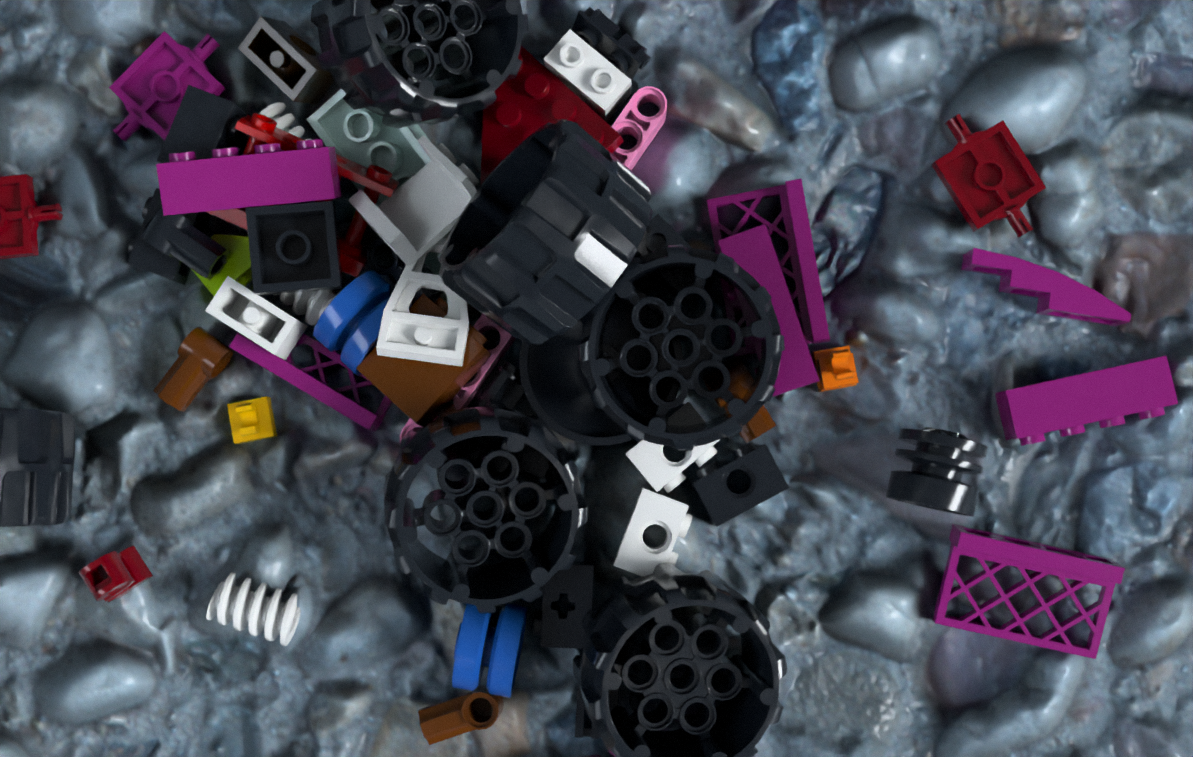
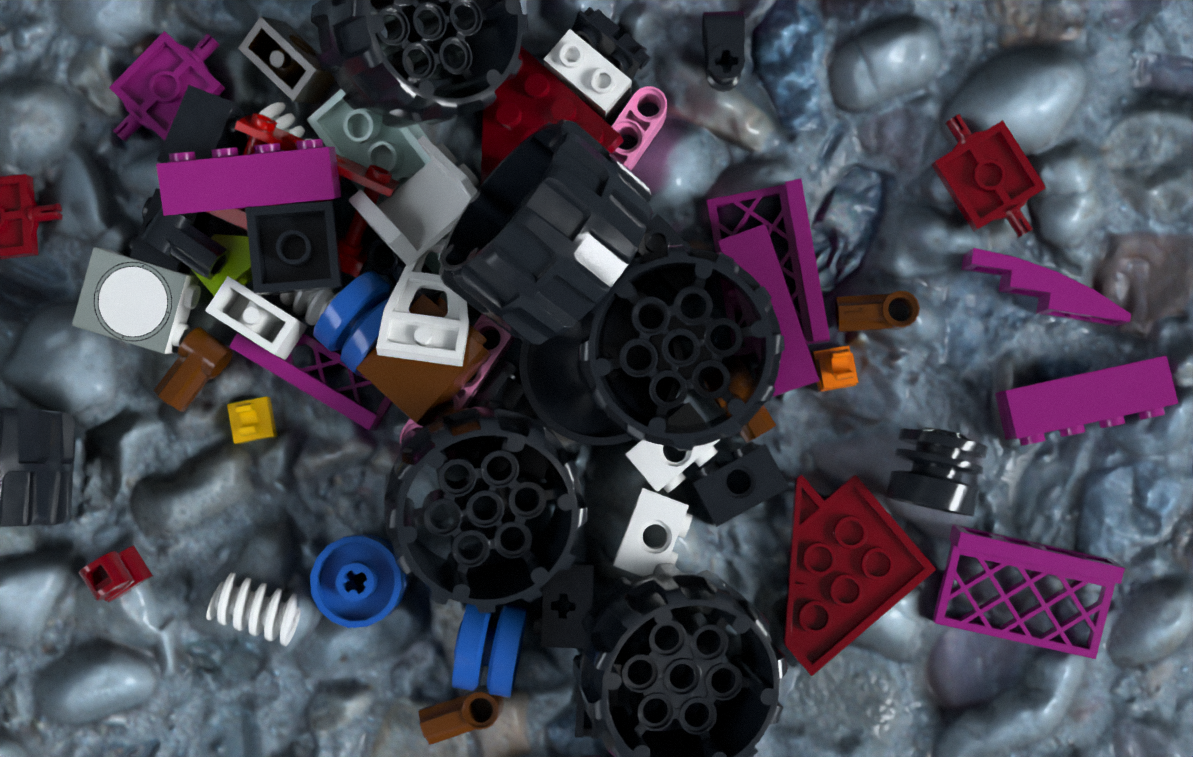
none -> panel [72,247,201,354]
none -> blue wheel [310,534,410,628]
none -> black piece [702,11,745,92]
none -> dark red wing [783,474,936,676]
none -> reddish brown piece [835,291,920,332]

